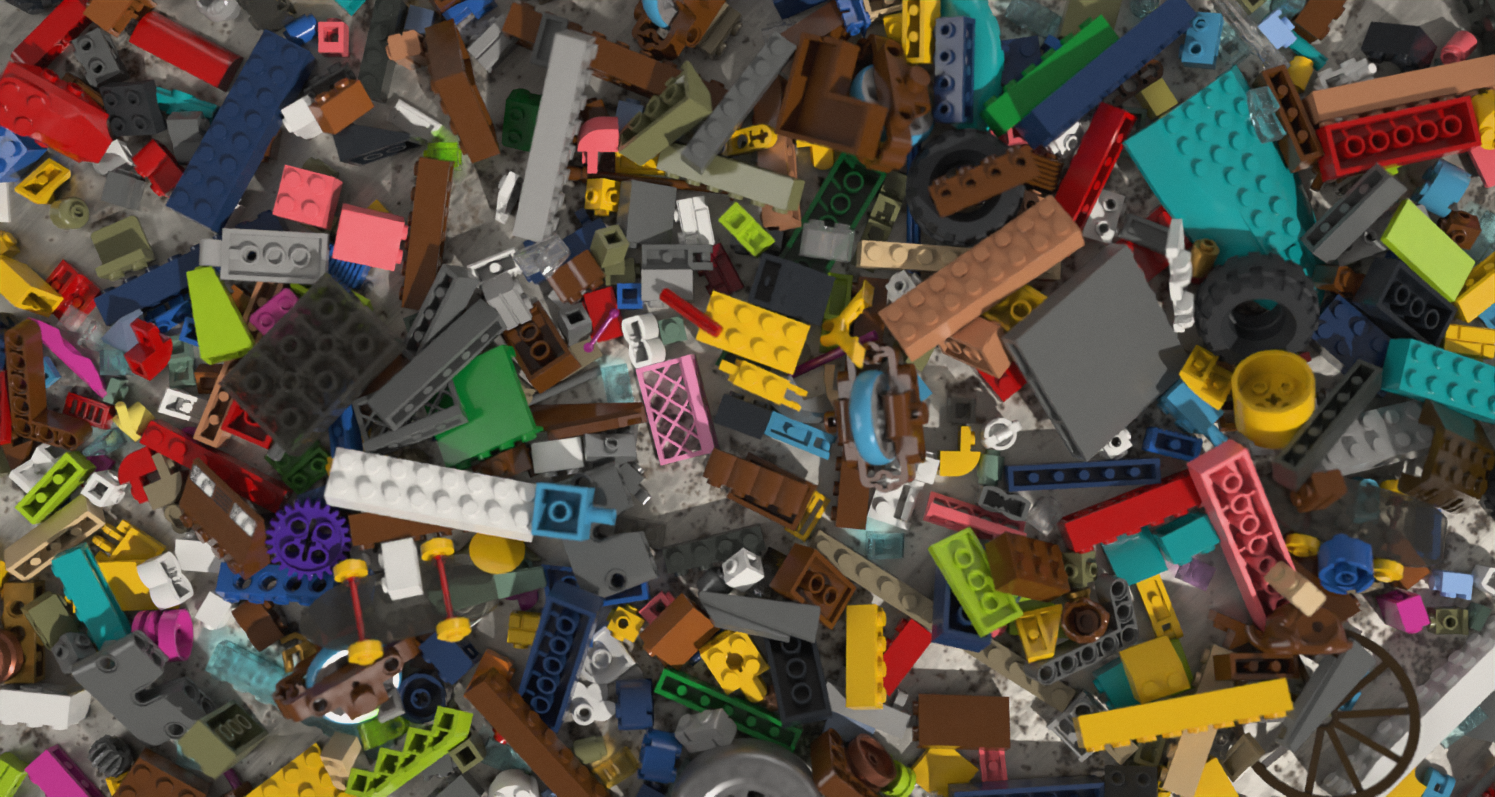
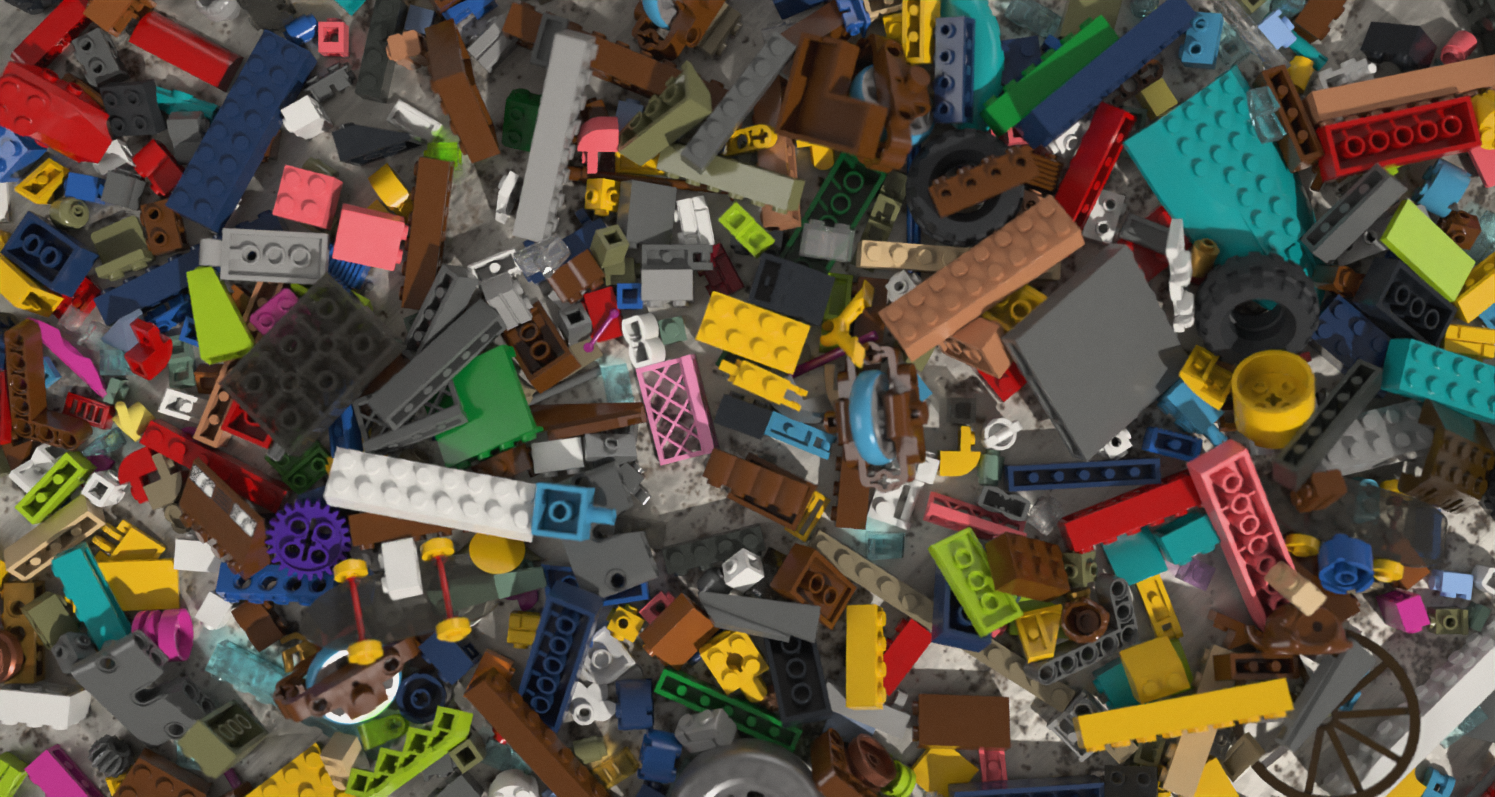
white brick [137,552,193,610] -> none
dark orange brick [308,78,374,134] -> none
light grey tile [377,688,405,723] -> none
red axle [659,288,723,338] -> none
none -> dark blue brick [0,211,100,298]
none -> blue brick [64,172,106,205]
none -> reddish brown brick [140,199,190,257]
none -> yellow brick [368,163,414,224]

